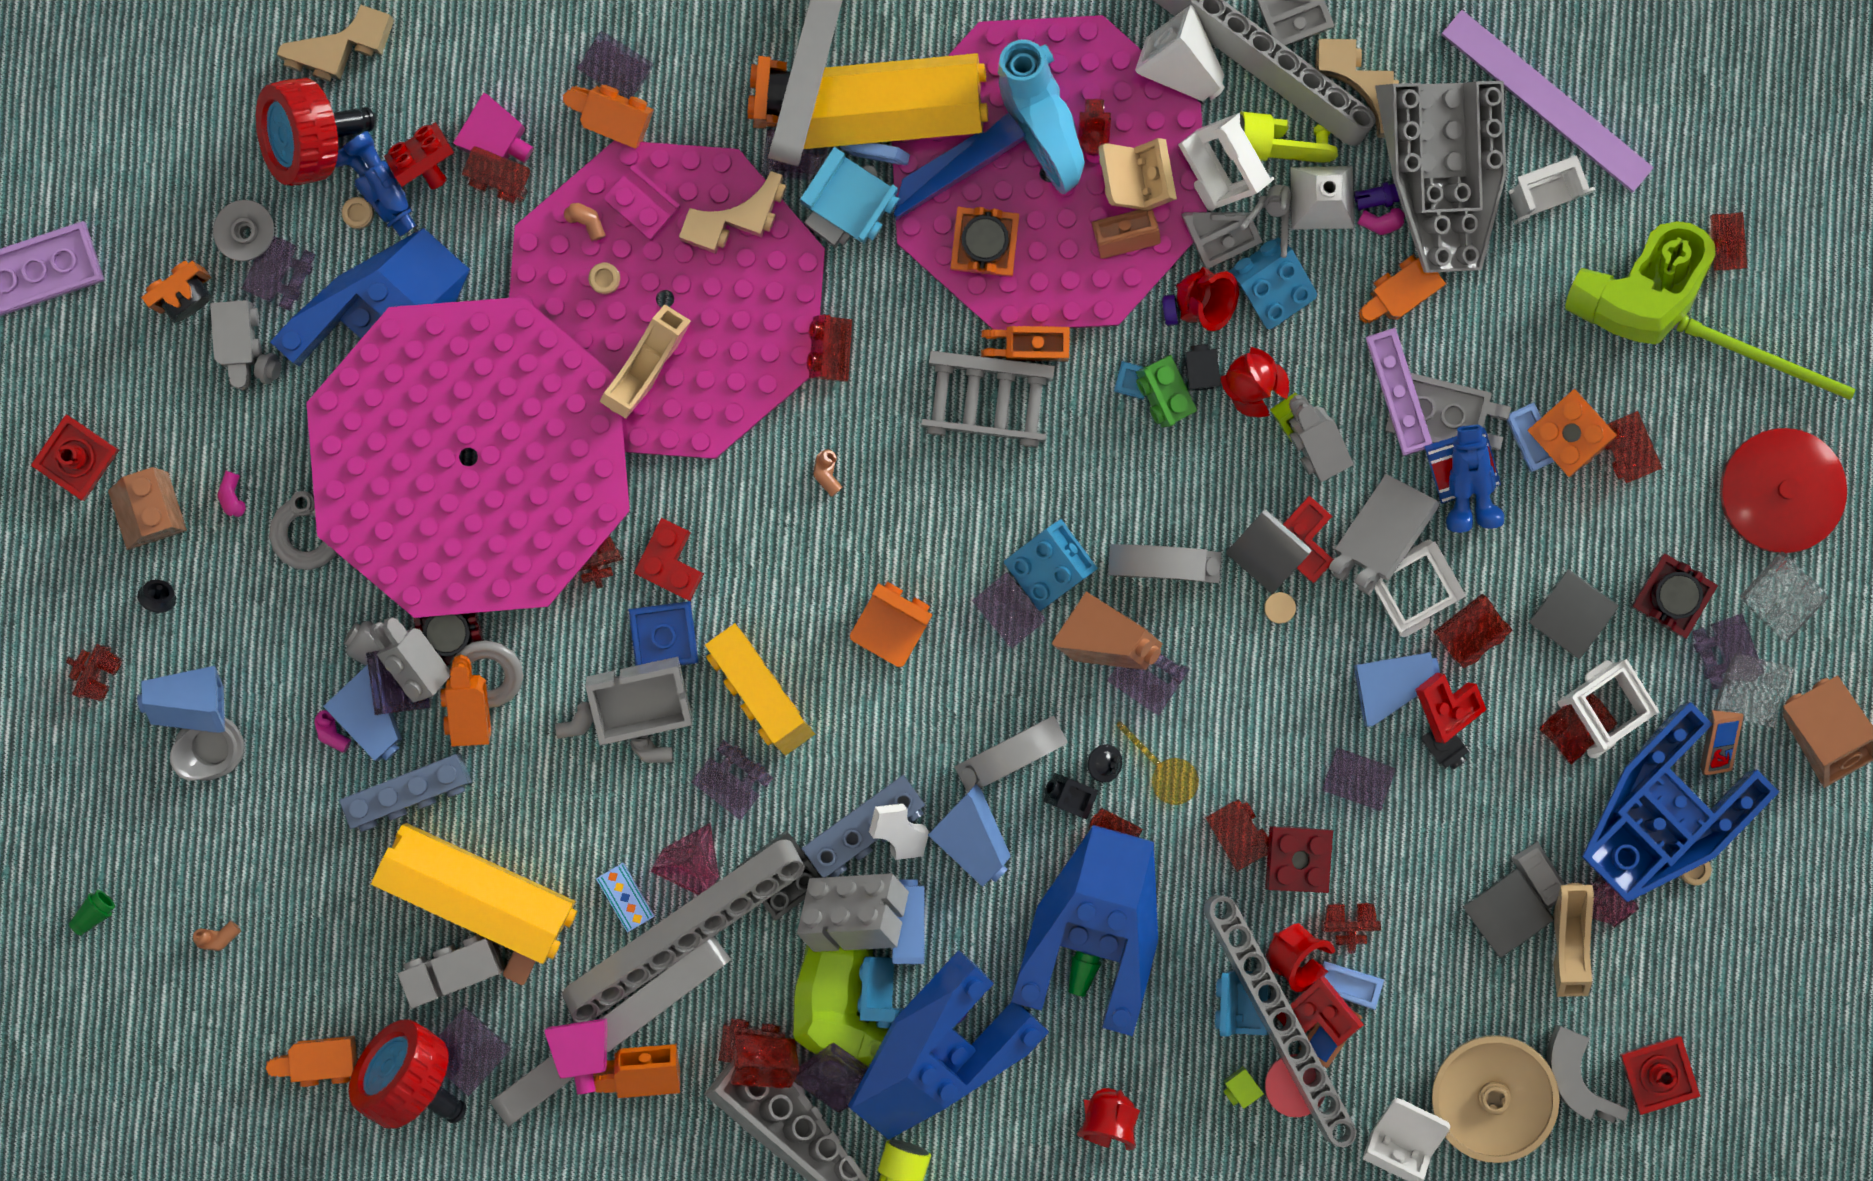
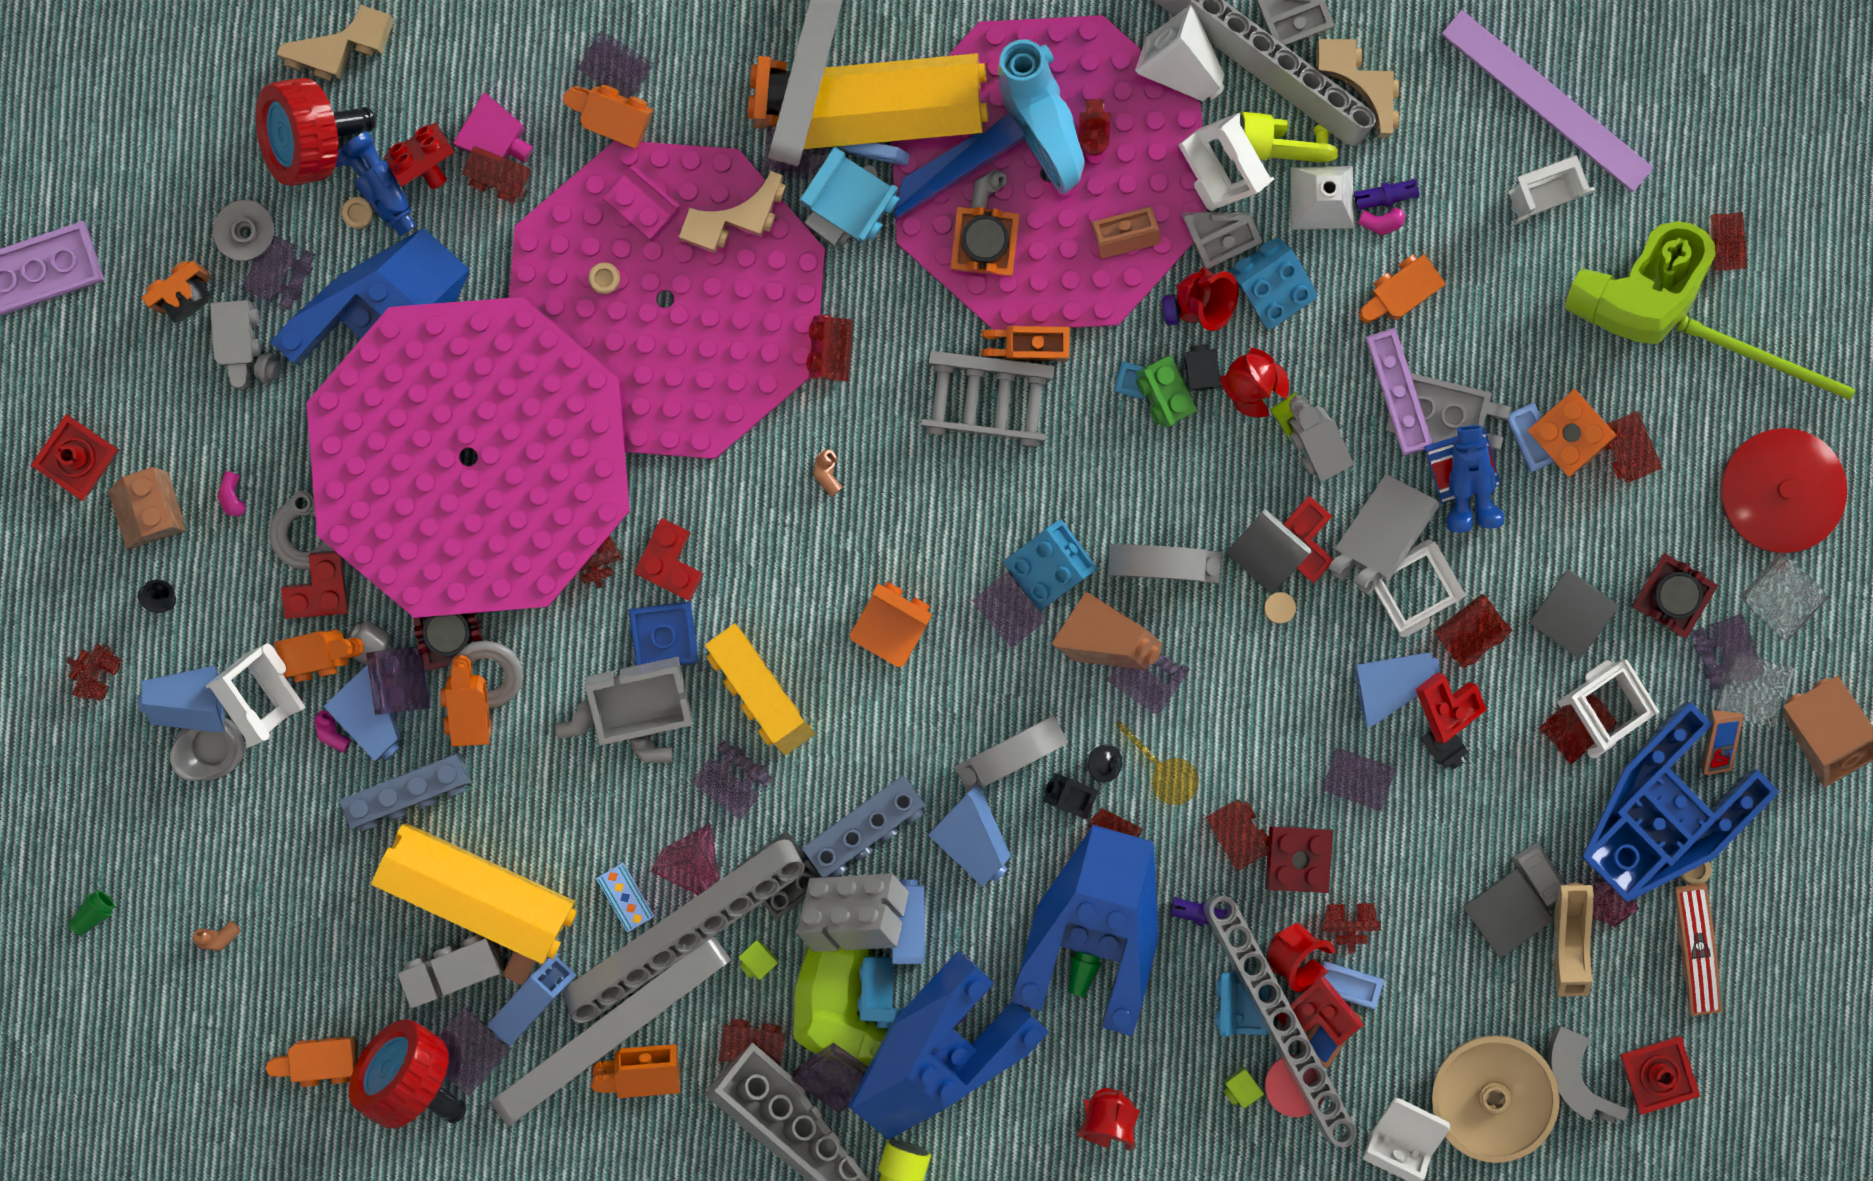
light grey hinge [370,617,451,703] -> none
dark pink torso [545,1018,608,1095] -> none
nougat arm [564,203,606,242] -> none
tan arch [599,304,691,418] -> none
clear red bracket [730,1035,800,1089] -> none
white tile [869,804,929,860] -> none
tan bracket [1099,138,1177,210] -> none
light grey plant [1240,185,1292,258] -> none
light grey wedge [1375,81,1506,273] -> none
none -> white piece [206,644,305,748]
none -> orange hinge [273,629,364,683]
none -> red plate [281,551,349,619]
none -> medium blue slope [487,955,577,1046]
none -> lime plate [738,939,779,980]
none -> light grey arm [971,170,1007,208]
none -> dark purple pin [1170,896,1227,927]
none -> slope [1674,883,1722,1016]

